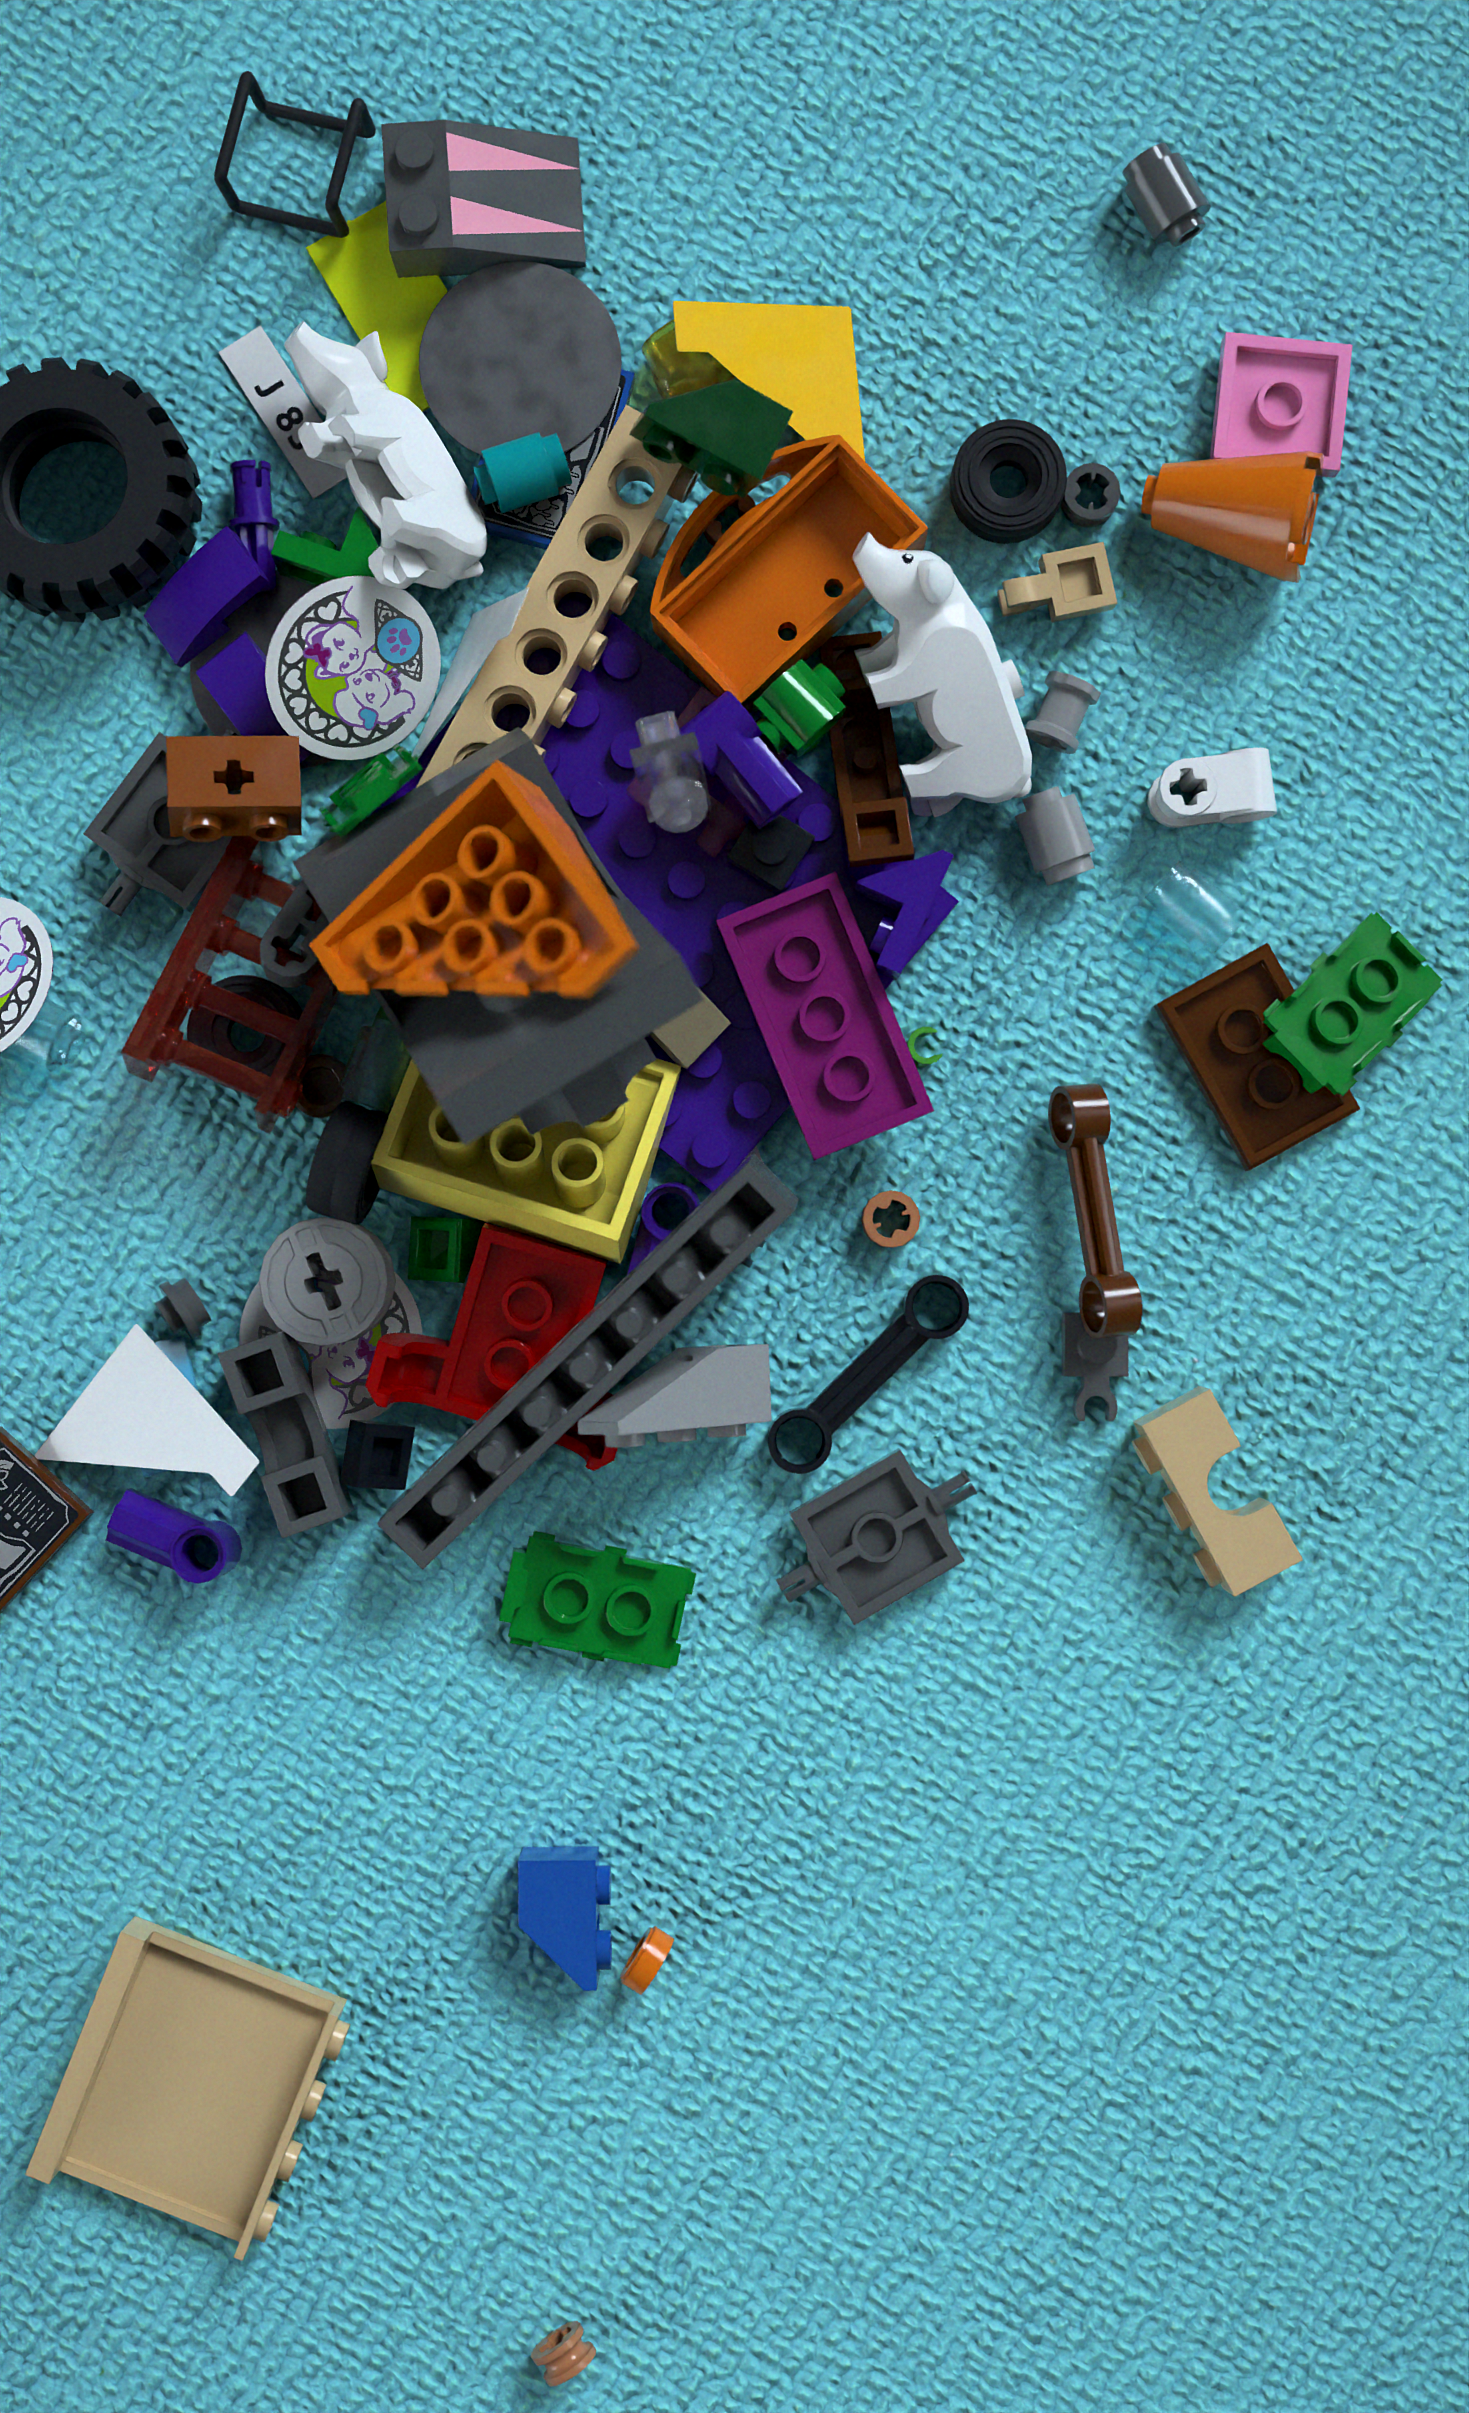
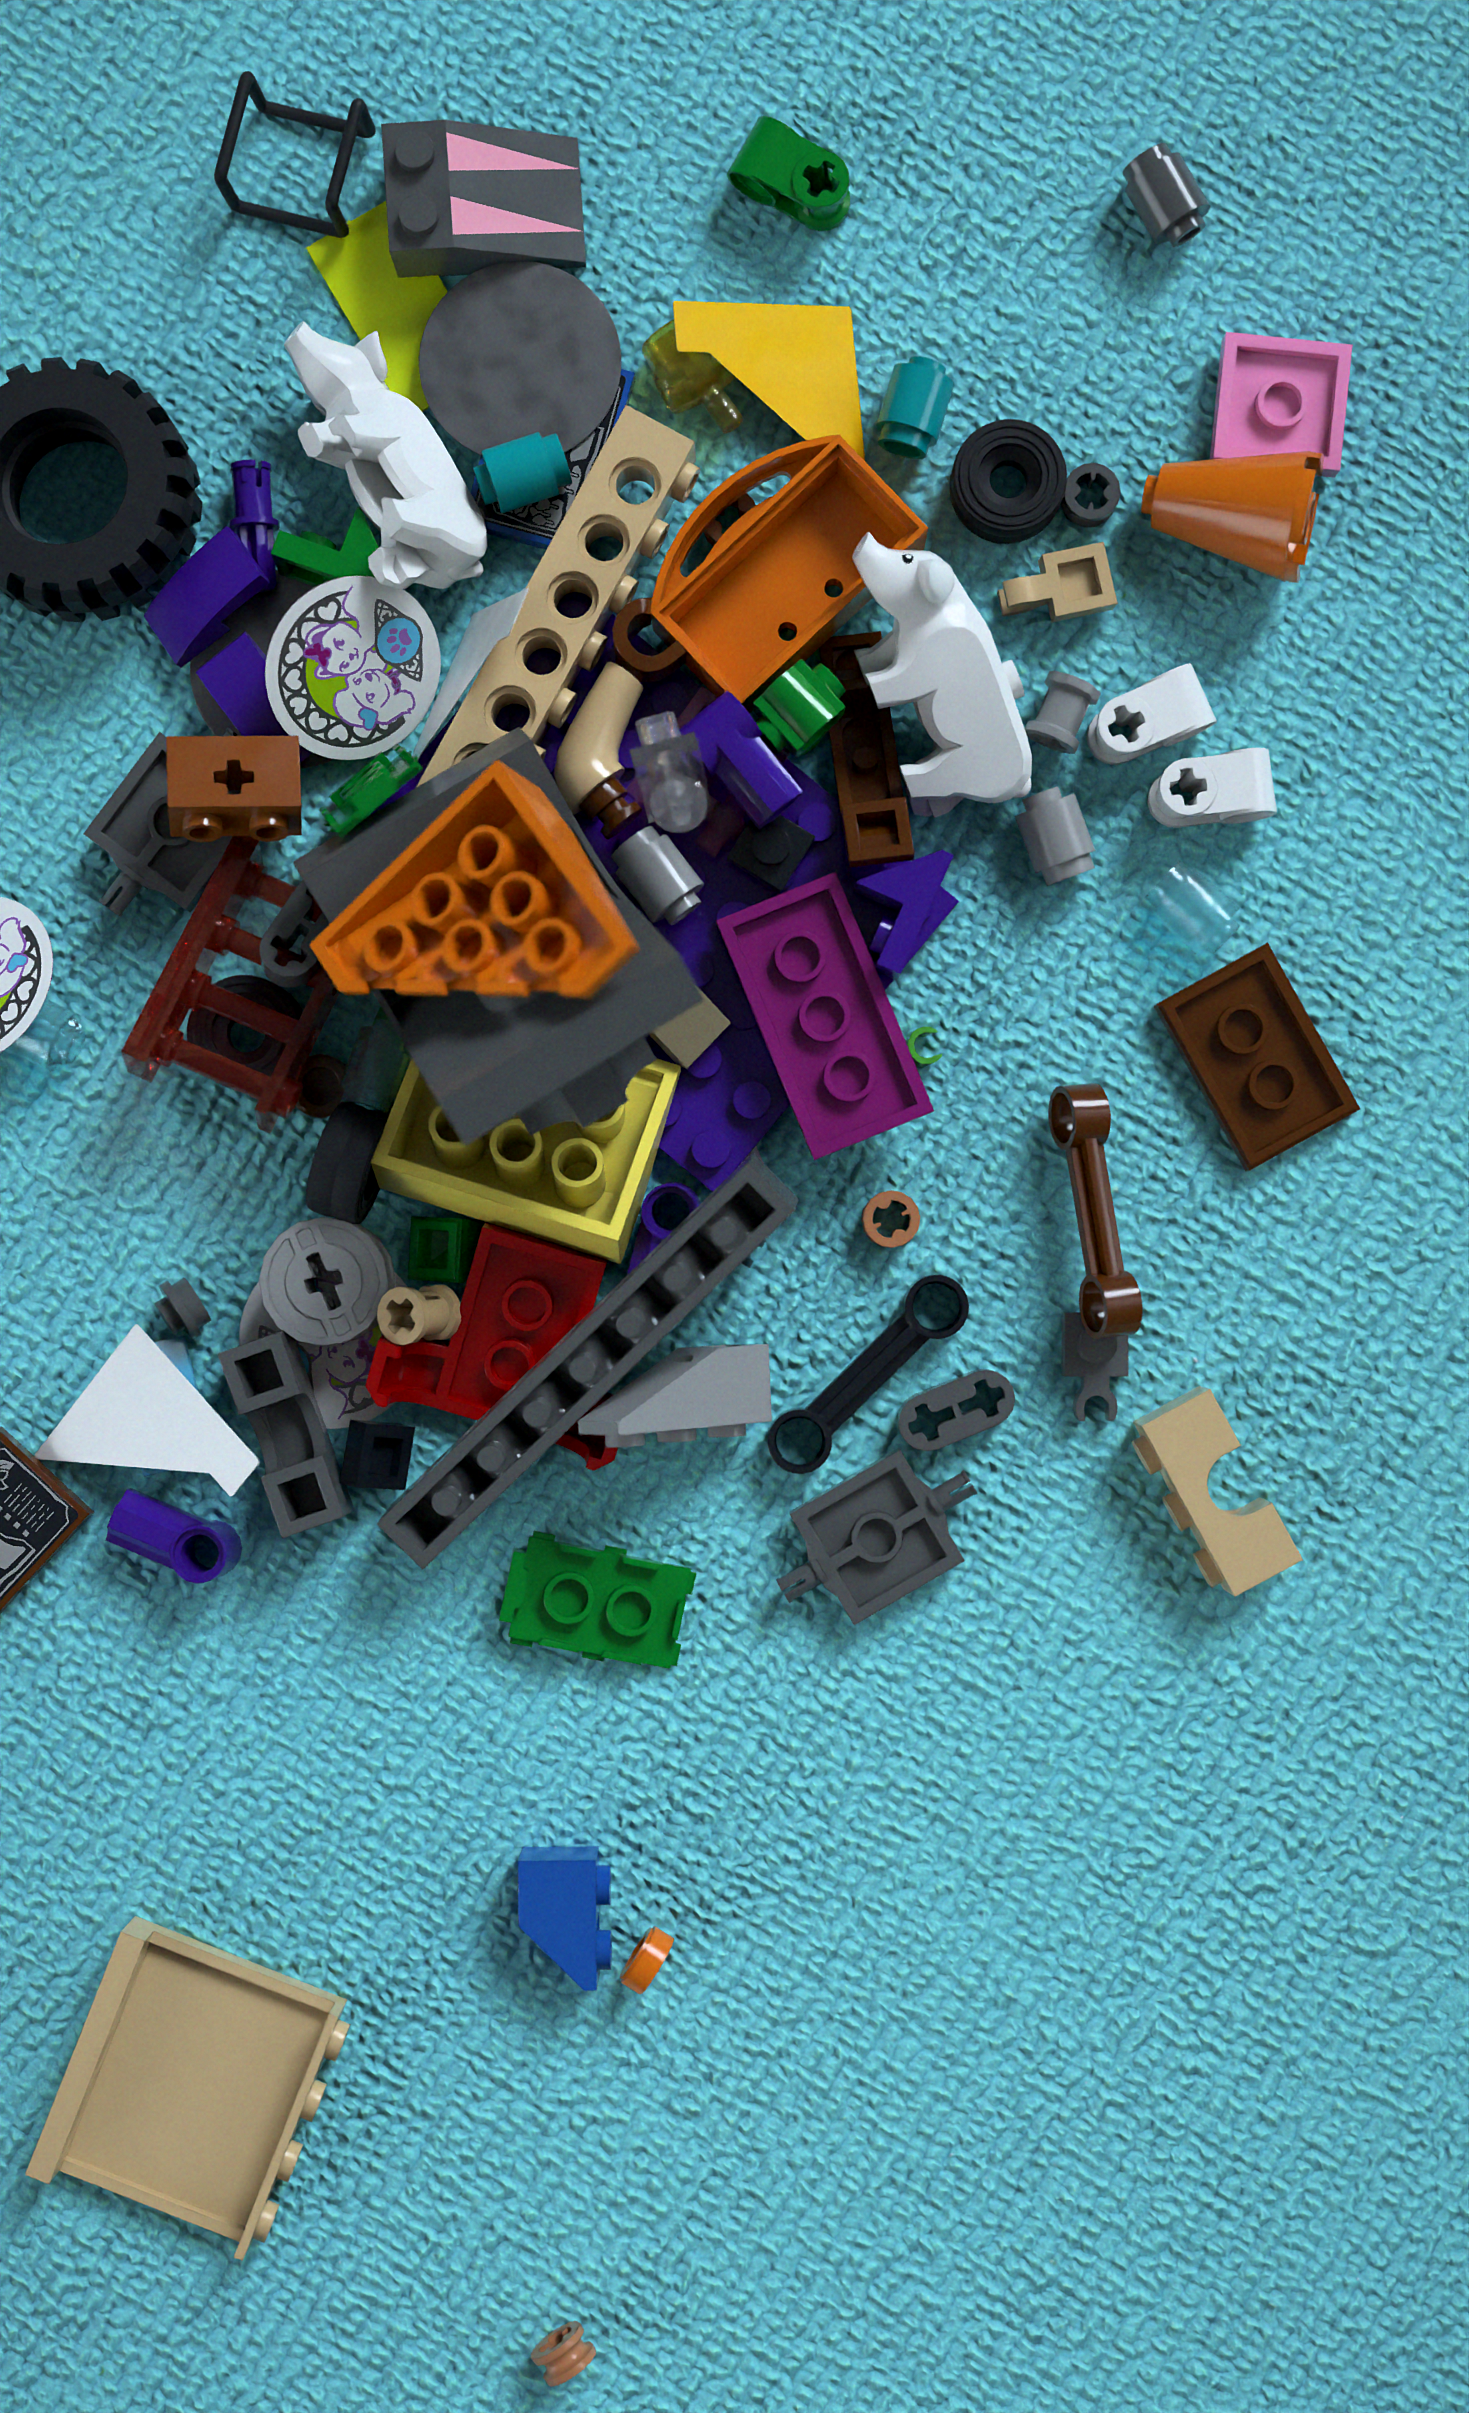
white sticker [218,325,348,499] -> none
dark green slope [629,379,793,498] -> none
green piece [1262,912,1442,1096] -> none
none -> tan bush [377,1285,461,1345]
none -> piece [553,597,686,840]
none -> light grey brick [611,826,704,925]
none -> green piece [726,116,850,231]
none -> teal brick [876,356,954,459]
none -> dark grey beam [897,1369,1015,1451]
none -> white piece [1086,663,1217,765]

